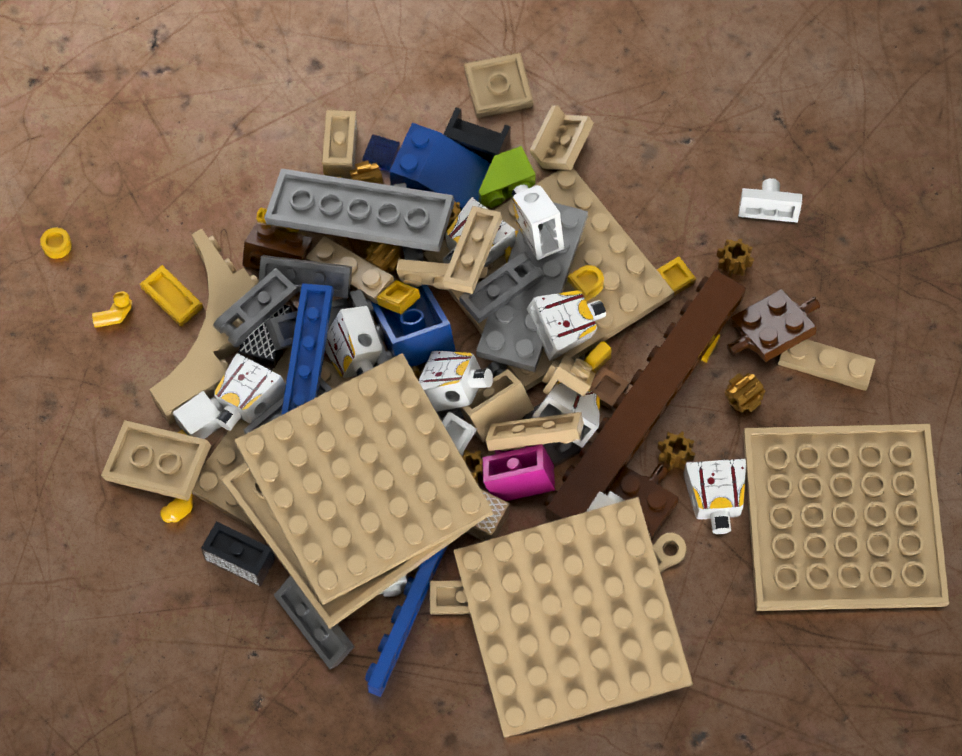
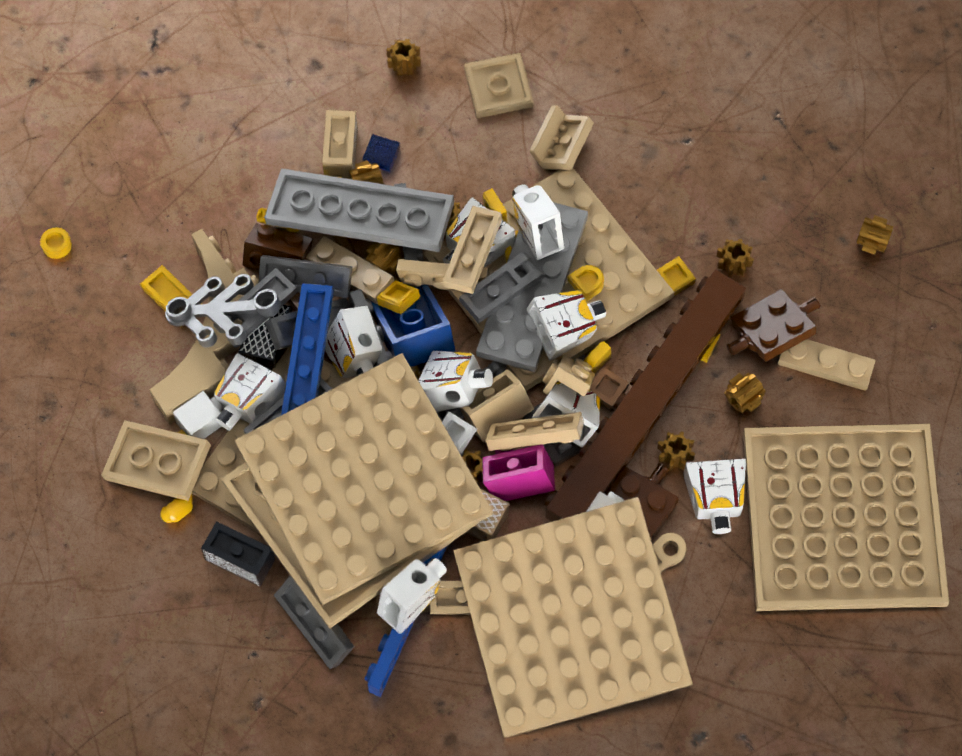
yellow arm [92,291,132,328] -> none
blue slope [389,123,491,211] -> none
black panel [443,107,511,163] -> none
lime slope [479,146,536,207] -> none
white tile [739,179,802,223] -> none
none -> flat silver plant [165,274,281,348]
none -> white torso [377,558,447,634]
none -> pearl gold gear [386,39,421,76]
none -> yellow tile [483,188,507,223]
none -> pearl gold gear [856,215,893,255]

